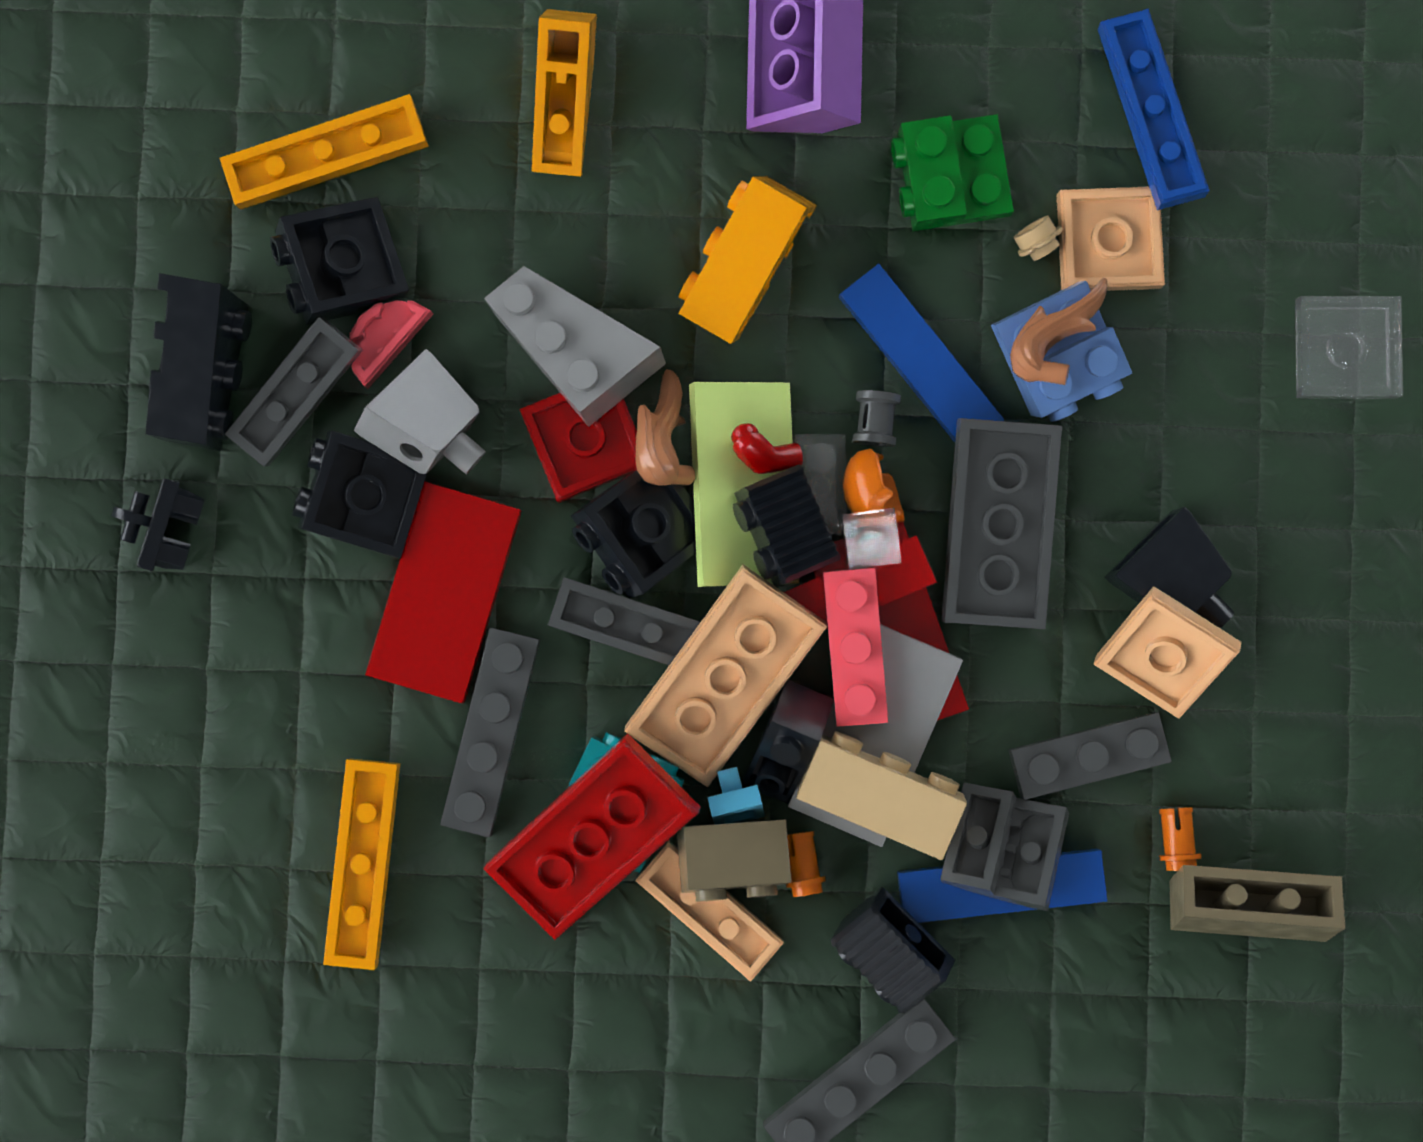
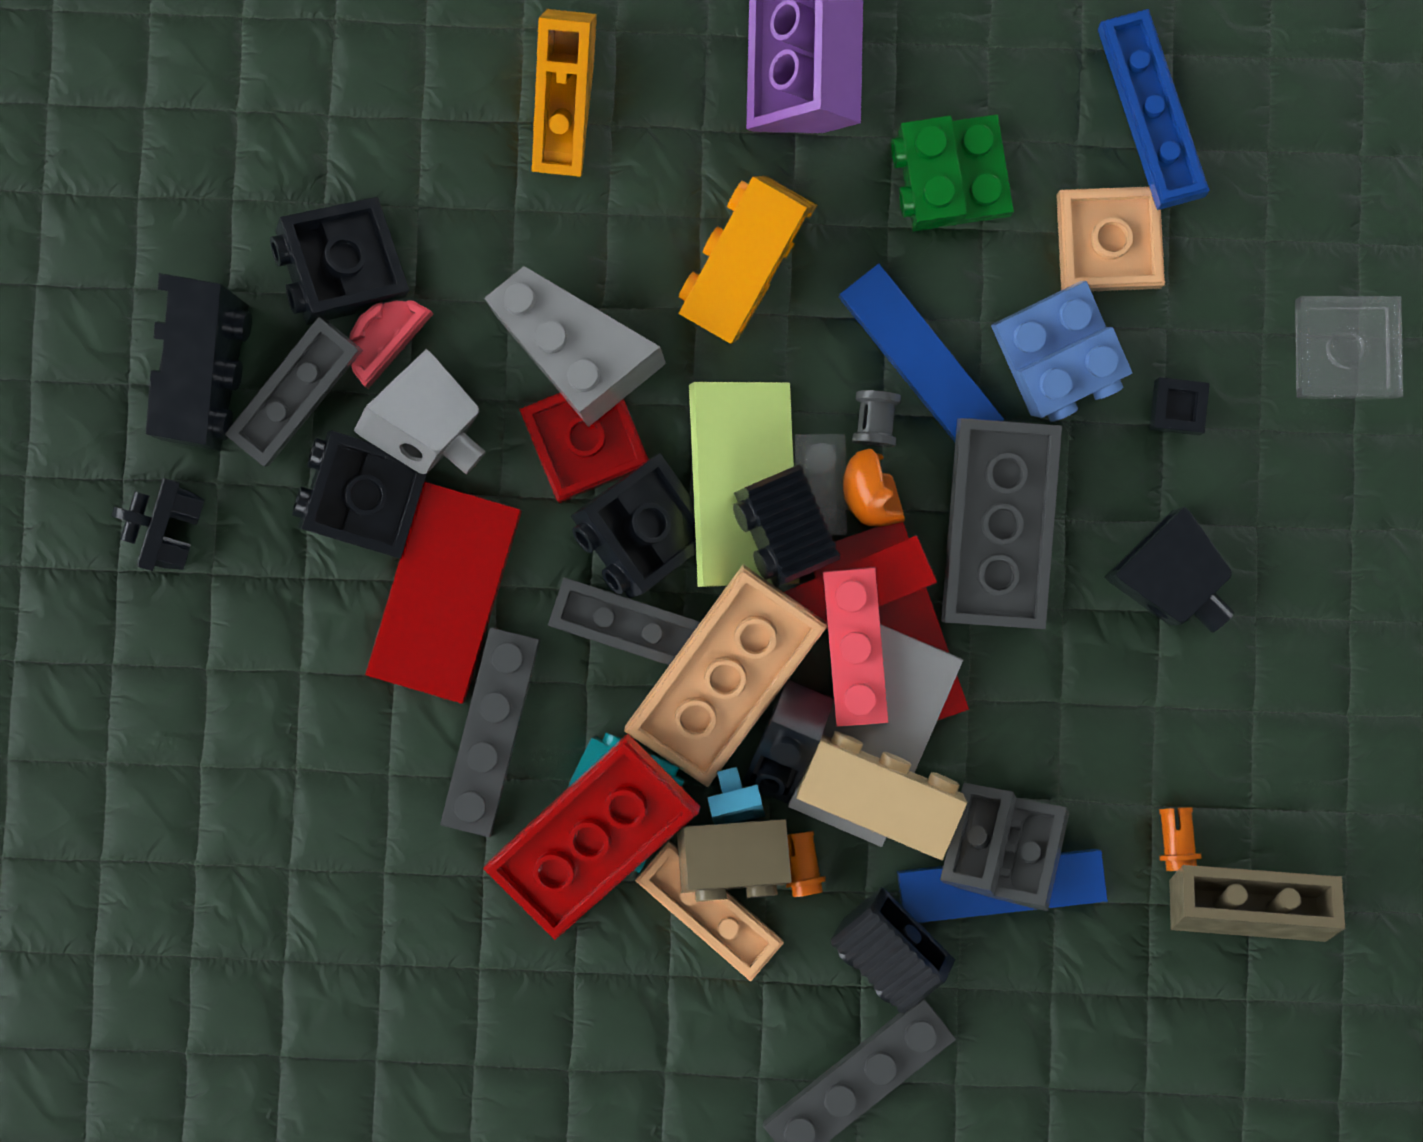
light orange plate [219,94,429,210] -> none
light orange plate [323,758,401,970] -> none
nougat piece [635,369,695,486] -> none
red arm [731,423,803,474] -> none
clear plate [842,508,901,570] -> none
dark grey plate [1008,712,1172,800] -> none
nougat piece [1010,278,1107,385] -> none
tan plate [1013,216,1062,261] -> none
light nougat tile [1094,586,1242,719] -> none
none -> black plate [1149,377,1210,435]

